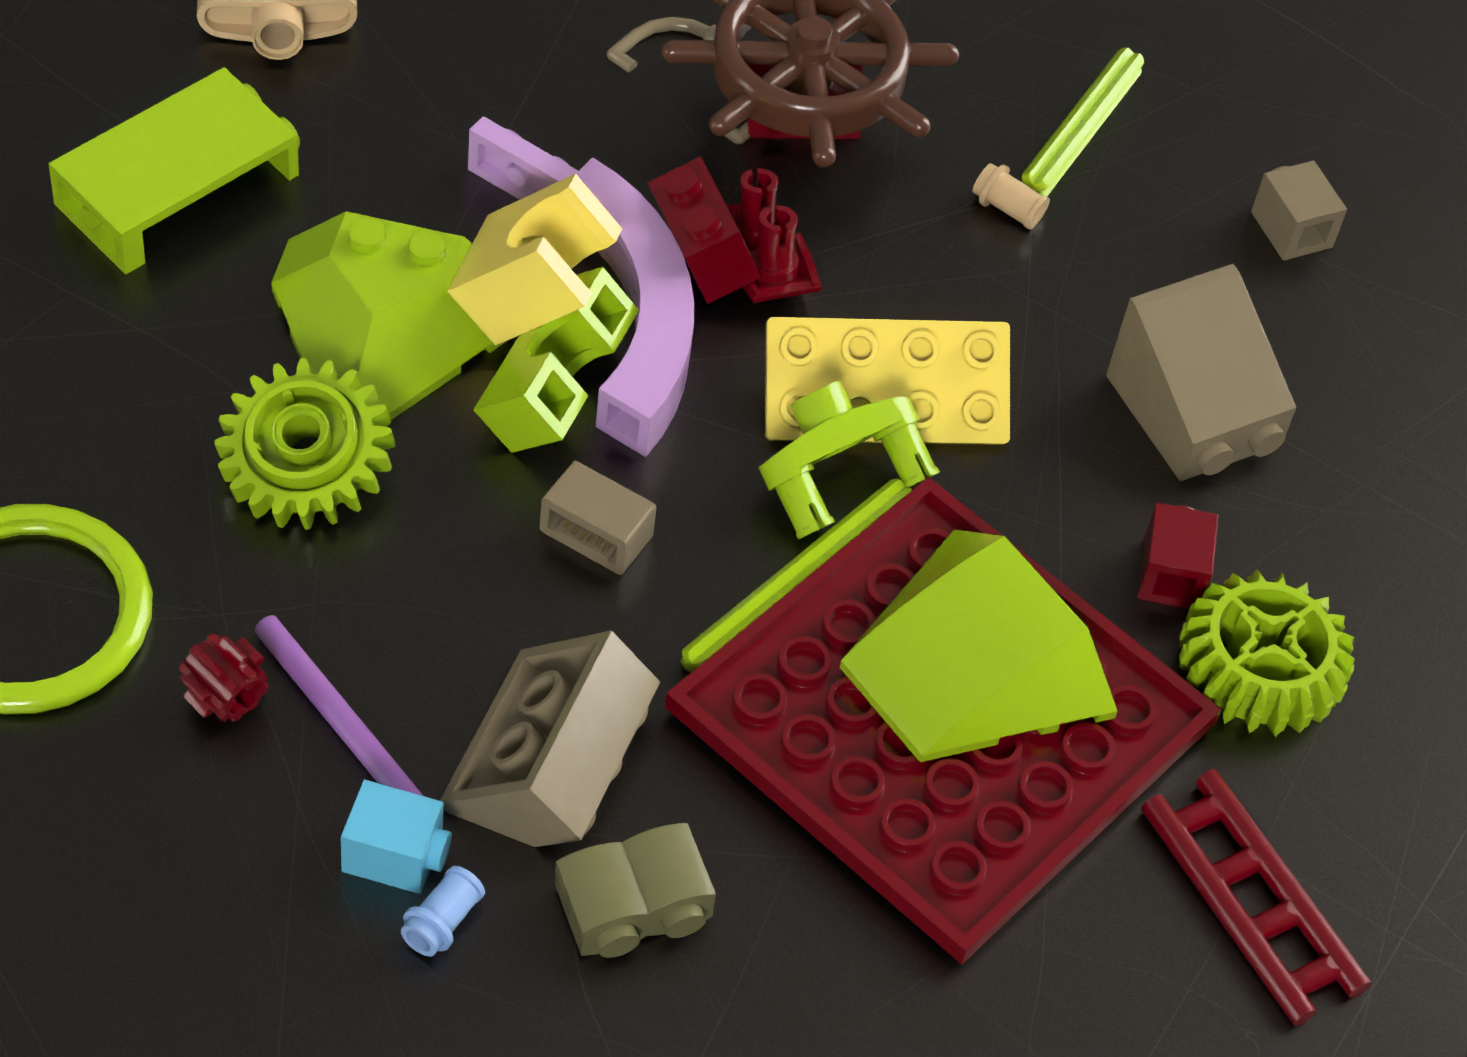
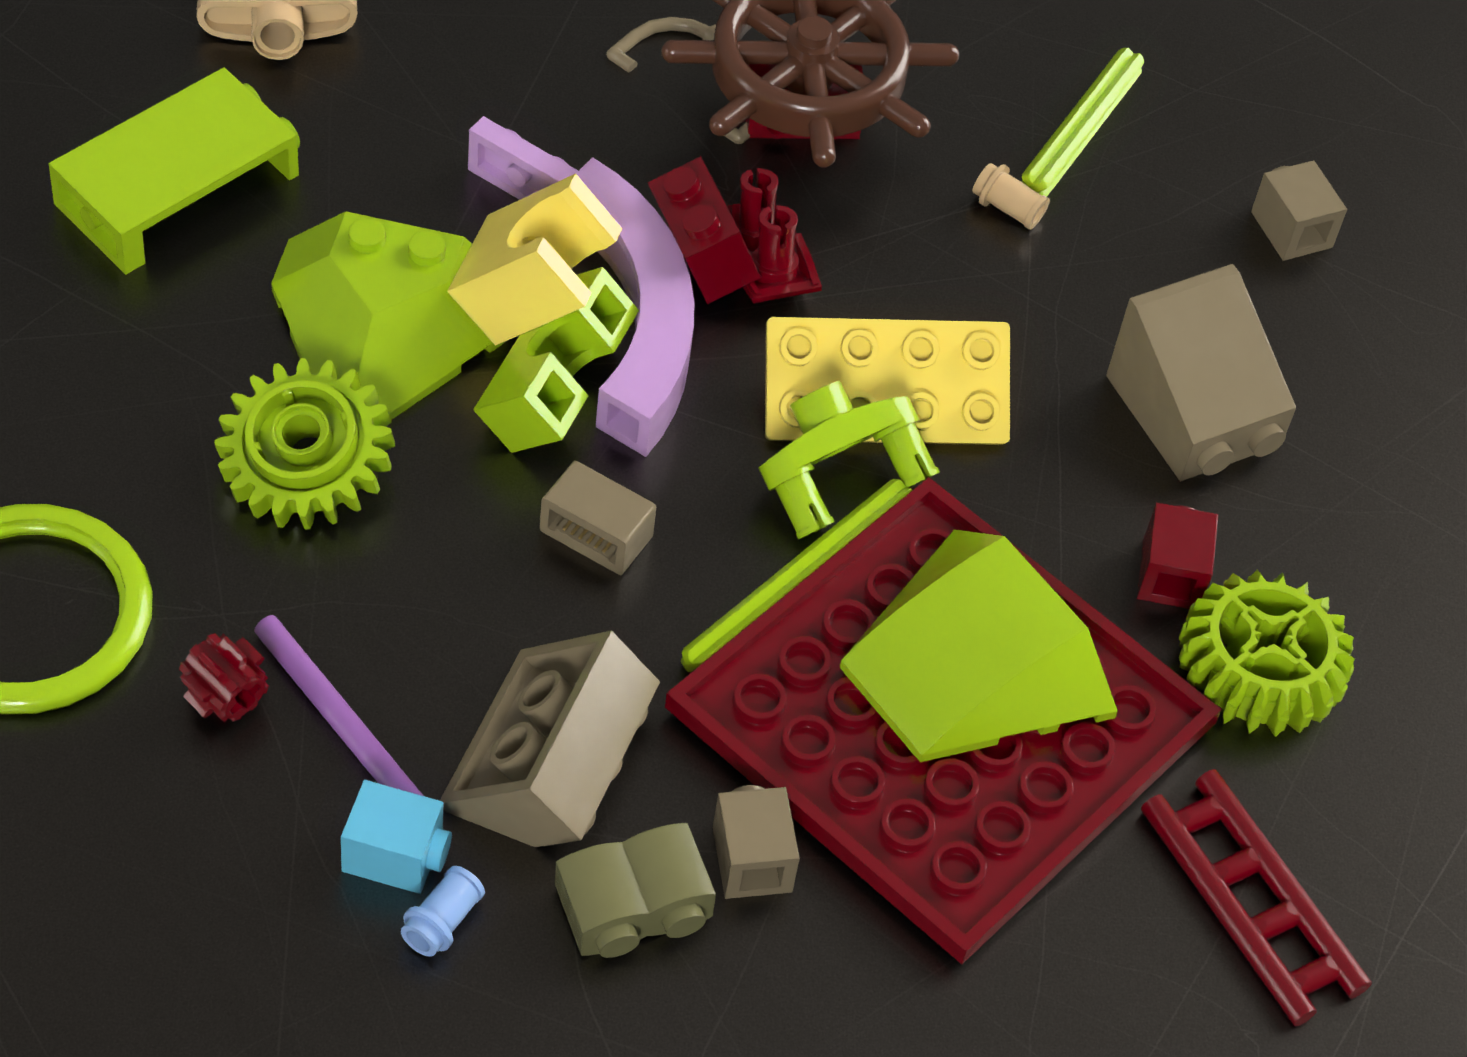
none -> dark tan brick [712,785,800,899]

